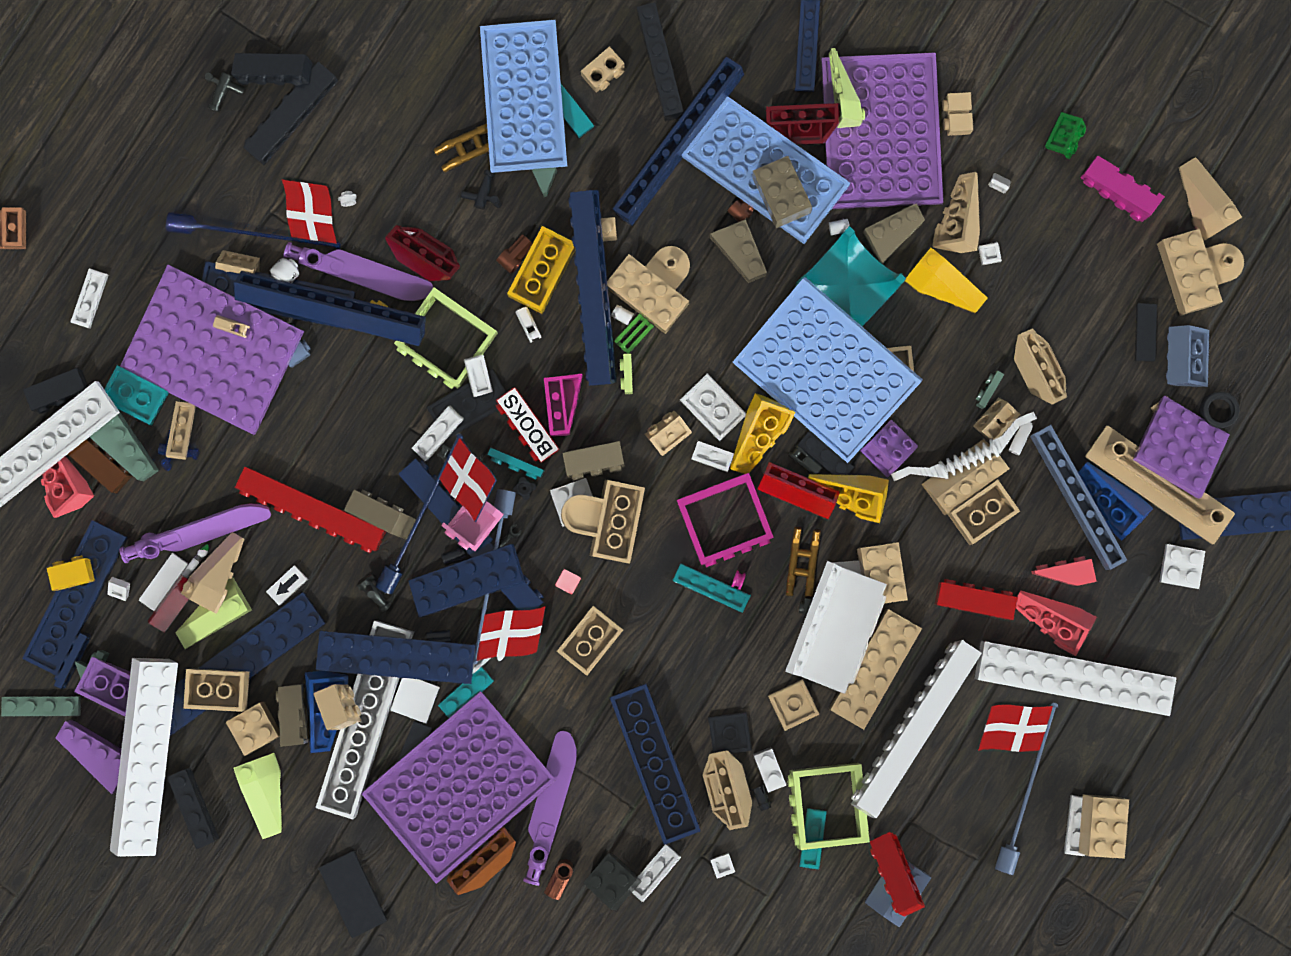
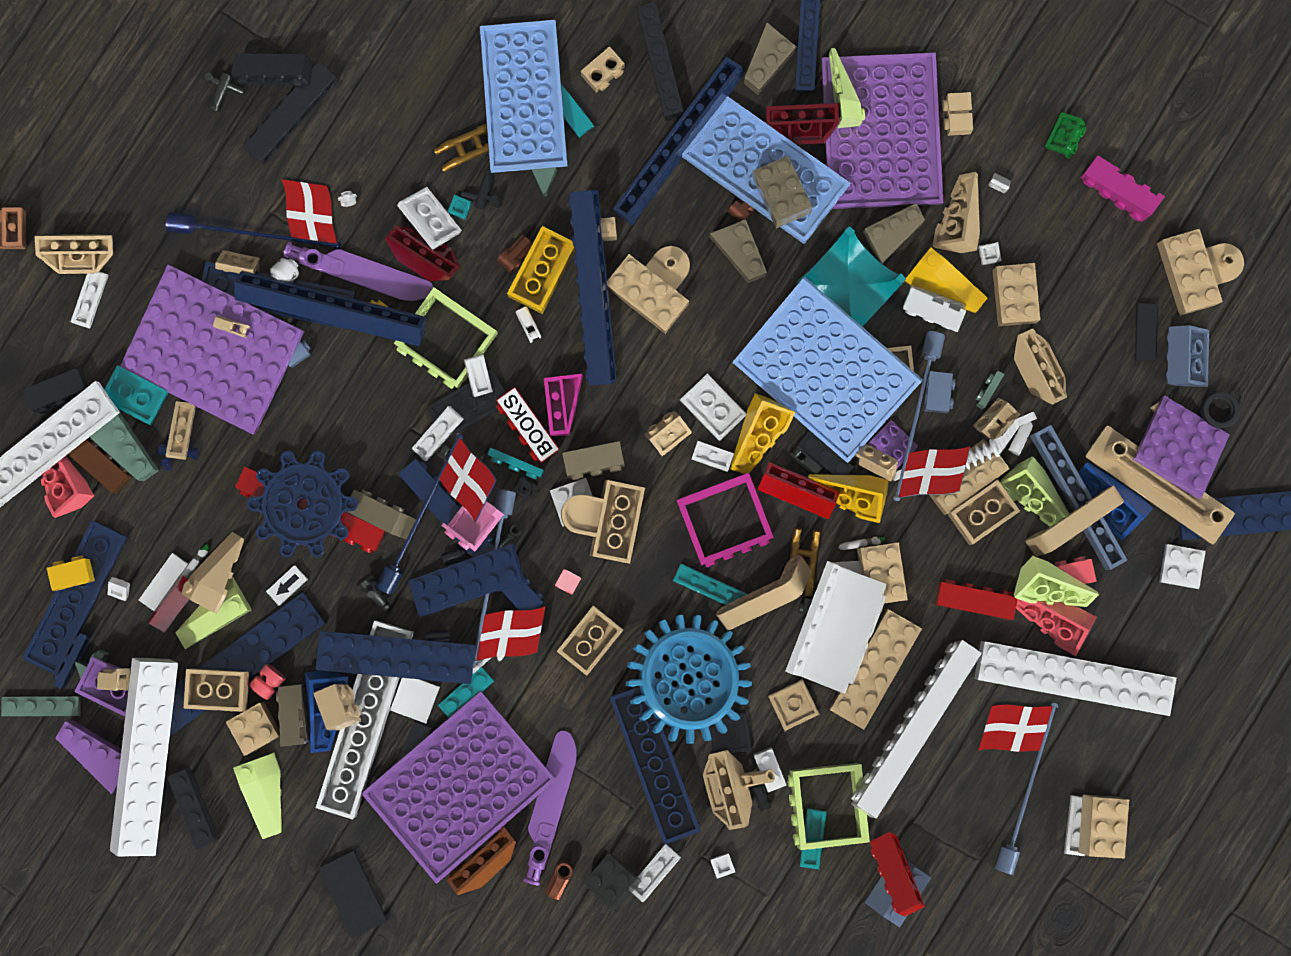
medium lavender piece [119,504,271,563] -> none
white piece [611,305,634,325] -> none
bright green tile [614,314,654,354] -> none
yellowish green plate [620,354,633,394] -> none
dark pink bush [731,570,746,590] -> none
white piece [829,219,849,235] -> none
tan wedge [1179,157,1242,241] -> none
none -> tan wedge [35,234,113,274]
none -> tan window [97,668,130,691]
none -> dark blue plate [247,451,358,557]
none -> coral wheel [249,663,286,700]
none -> white tile [397,187,462,250]
none -> teal tile [448,195,472,220]
none -> dark azure gear [626,615,752,744]
none -> tan beam [716,555,812,630]
none -> tan bar [741,769,775,787]
none -> dark tan wedge [744,23,796,95]
none -> white piece [838,536,885,550]
none -> tan bracket [856,444,898,481]
none -> flag [893,331,970,501]
none -> white wedge [903,285,966,332]
none -> sand blue brick [924,371,955,413]
none -> tan brick [993,263,1040,326]
none -> yellowish green wedge [999,456,1069,527]
none -> yellowish green wedge [1014,556,1099,607]
none -> tan beam [1025,485,1124,557]

